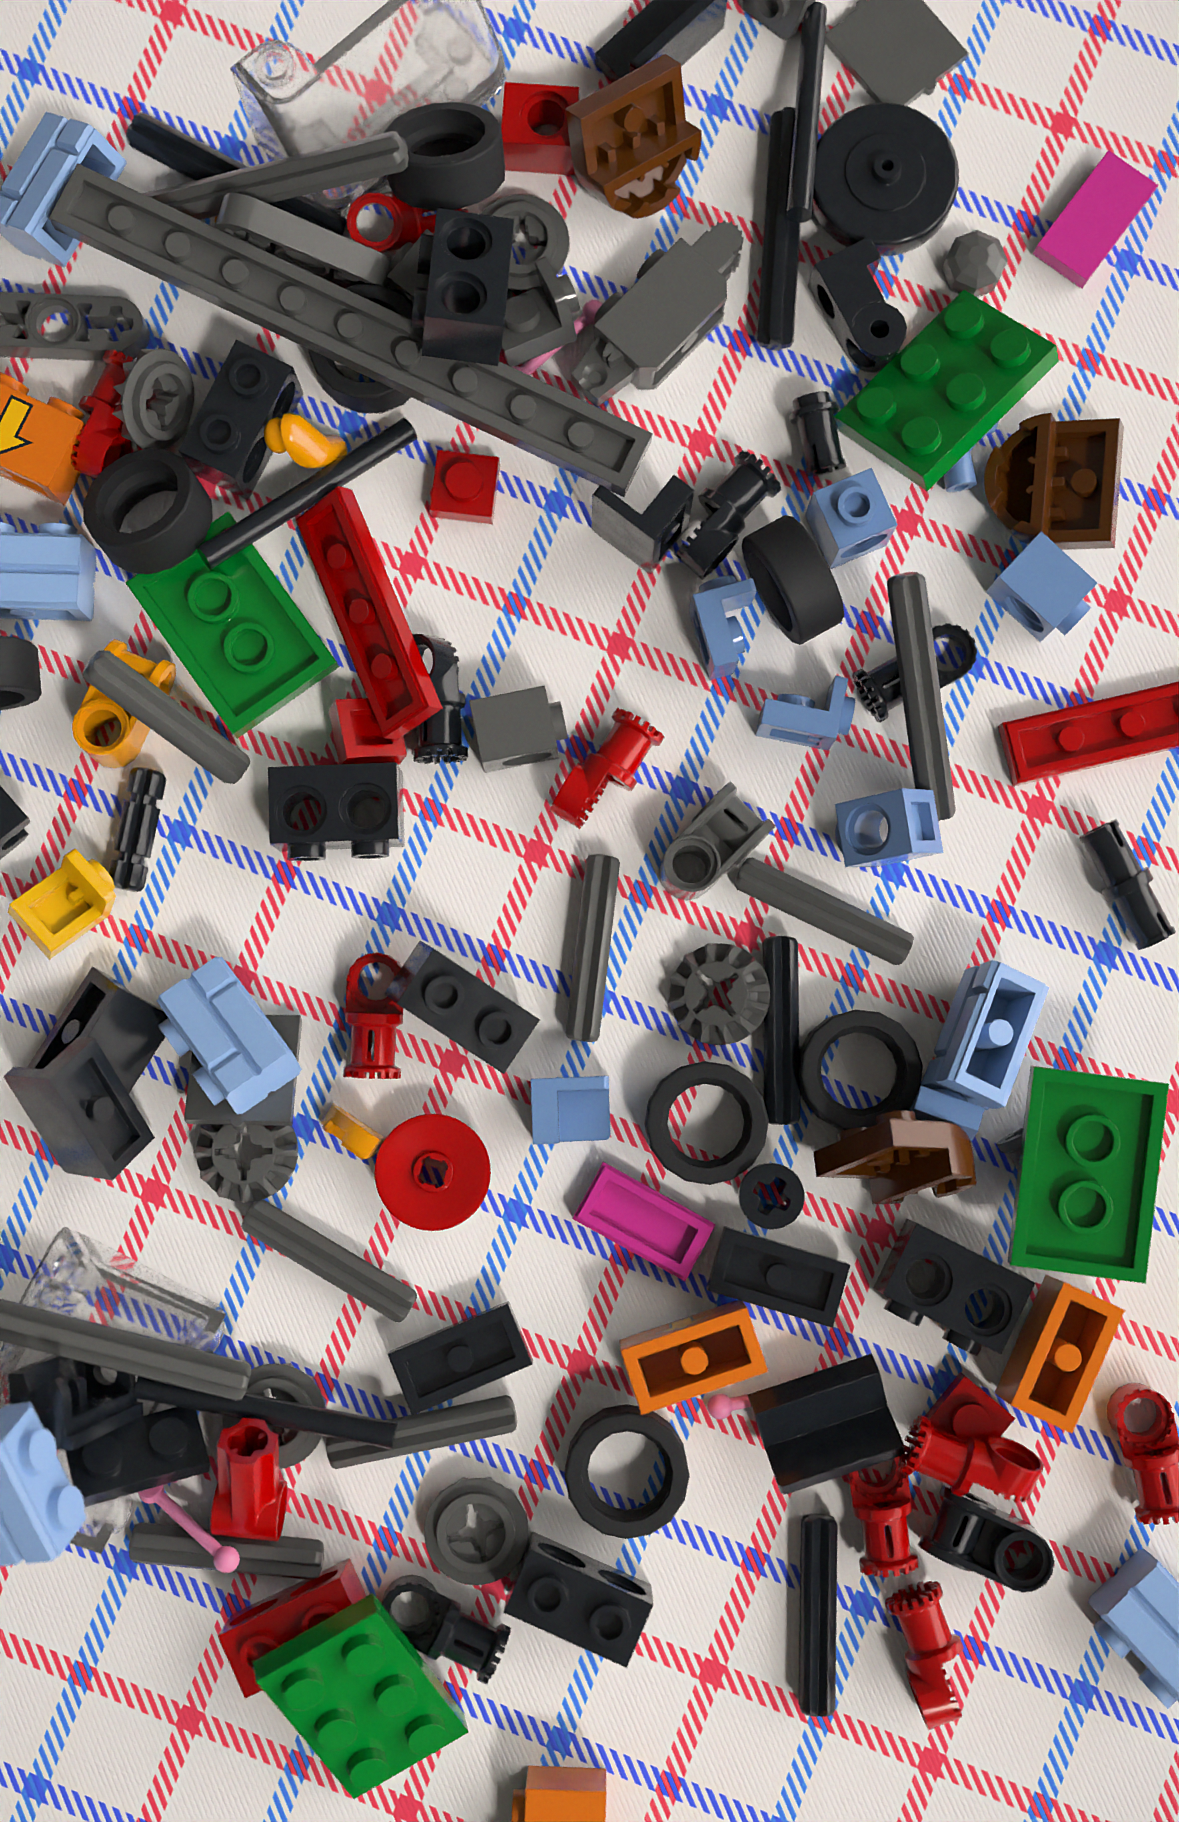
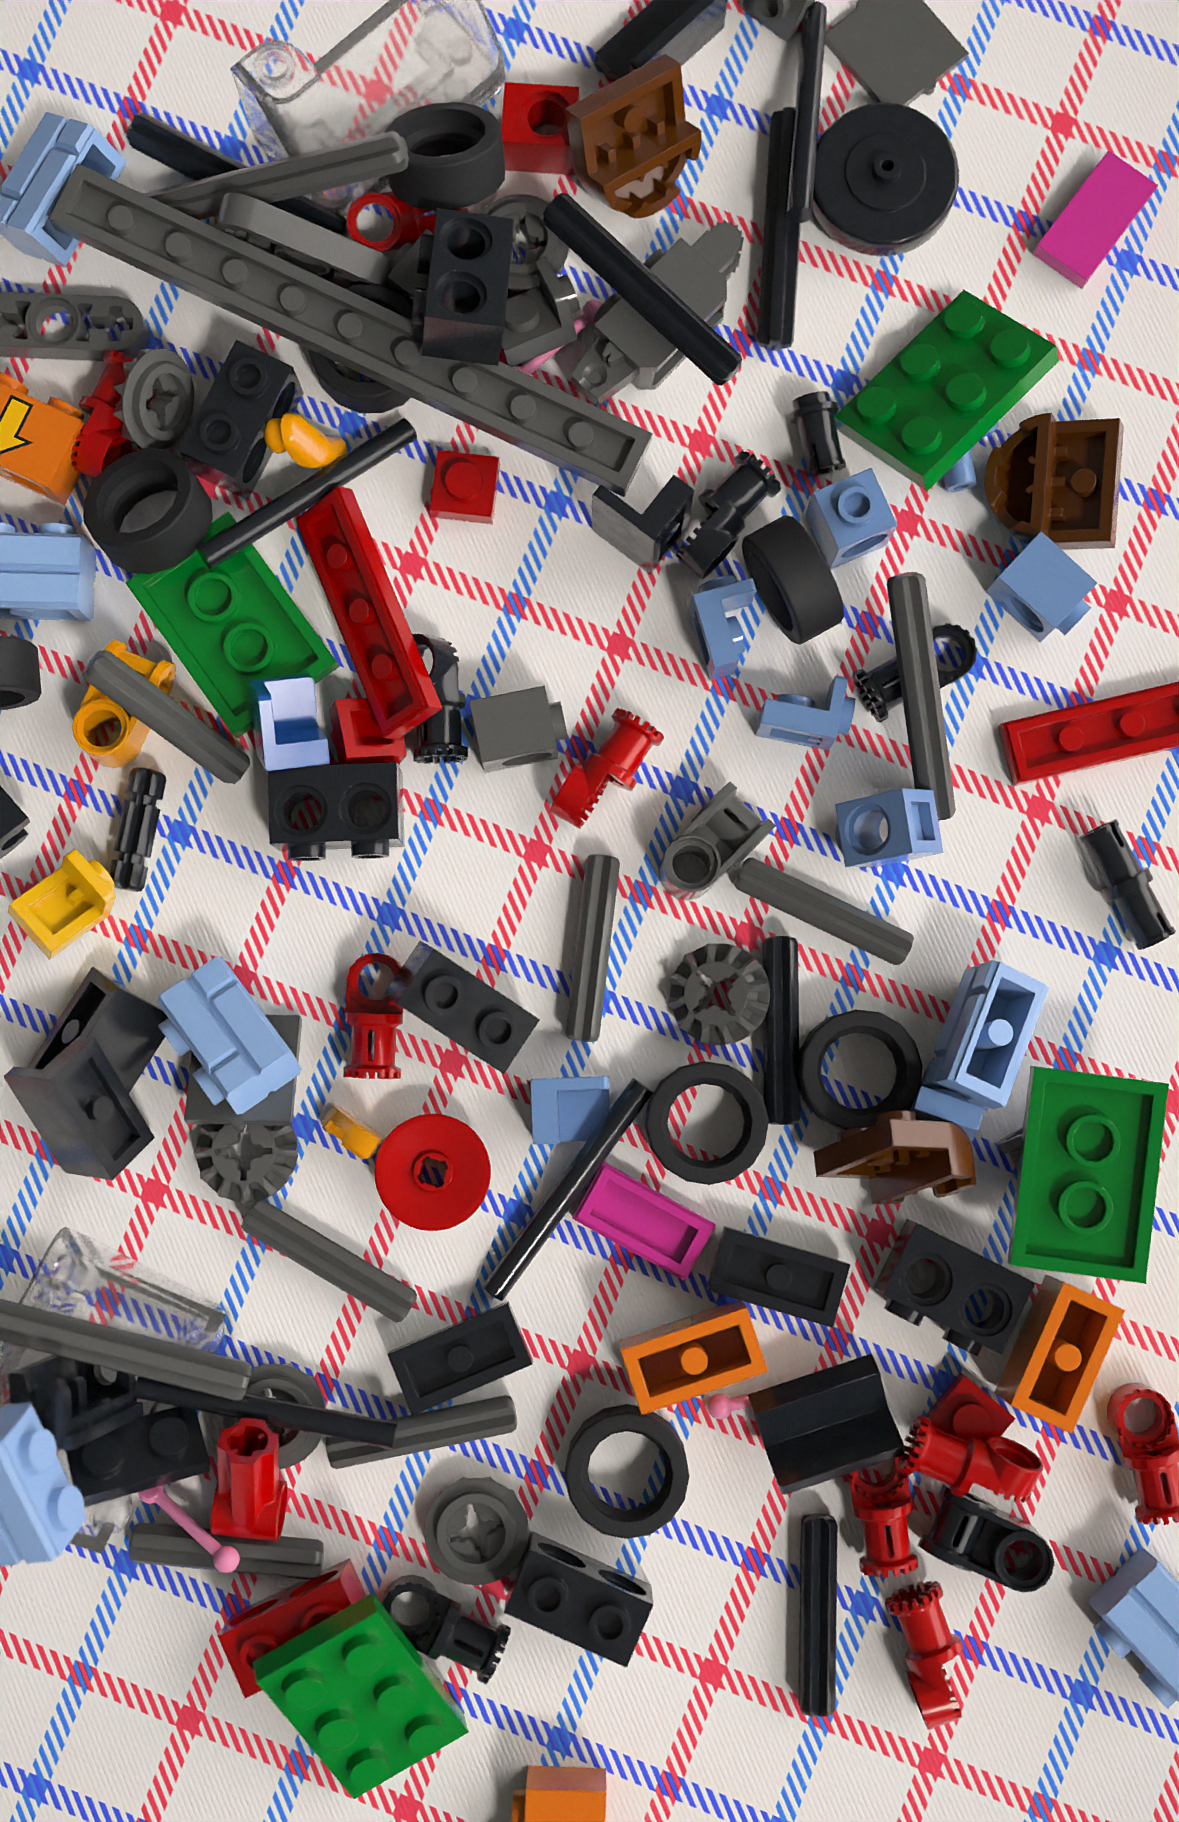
black bush [738,1163,805,1229] -> none
black leg [808,236,907,373] -> none
dark grey tile [942,230,1008,297] -> none
none -> panel [248,674,330,771]
none -> black bar [482,1078,653,1301]
none -> black axle [543,193,742,386]

